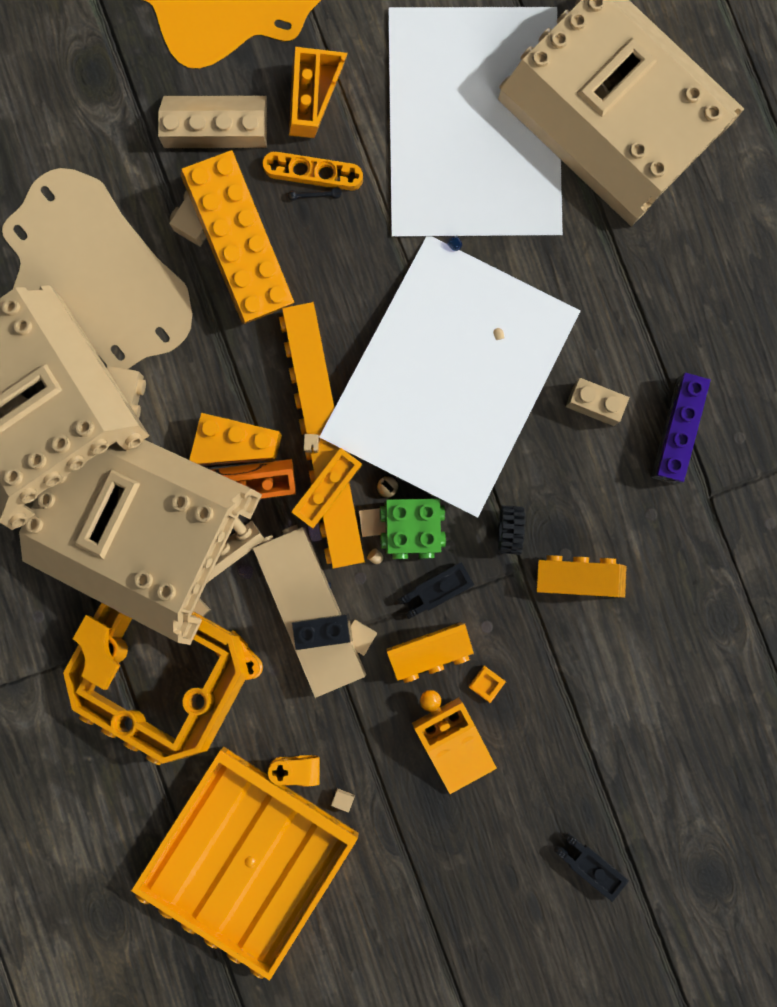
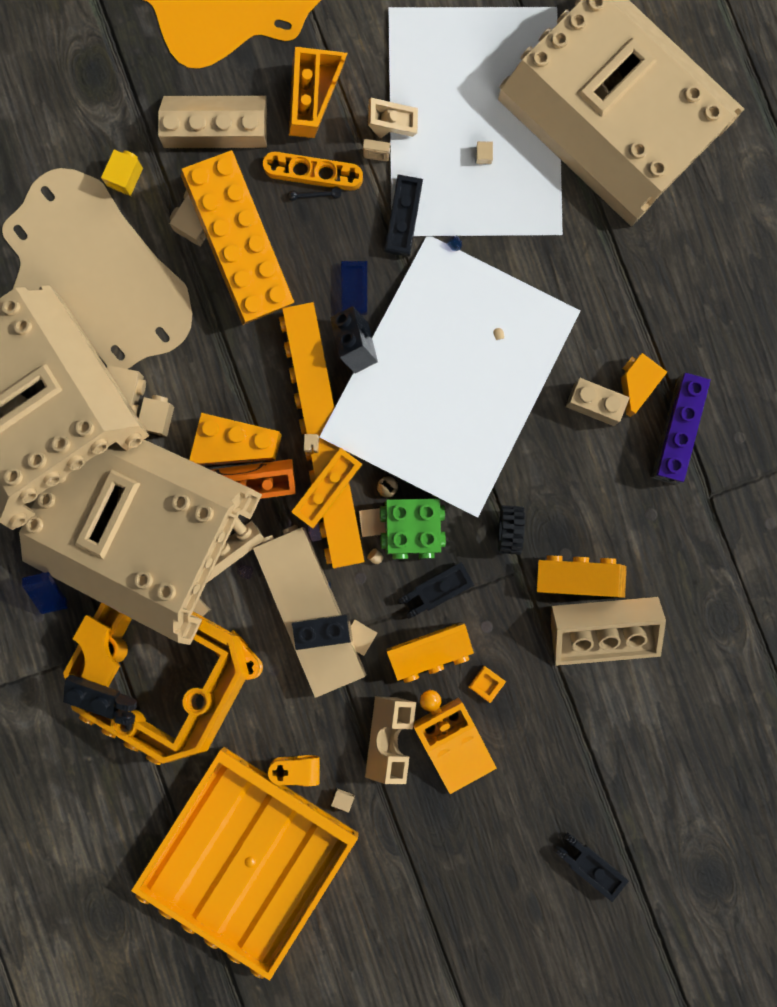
none -> clear blue tile [22,572,67,614]
none -> black hinge [63,675,137,726]
none -> yellow brick [101,150,143,196]
none -> tan brick [139,395,174,437]
none -> black brick [330,306,378,374]
none -> clear blue tile [341,261,367,315]
none -> tan tile [363,139,390,162]
none -> tan arch [365,696,416,784]
none -> tan slope [368,98,418,138]
none -> black tile [384,174,423,257]
none -> tan piece [476,141,493,164]
none -> tan slope [551,597,666,666]
none -> light orange slope [621,353,667,417]

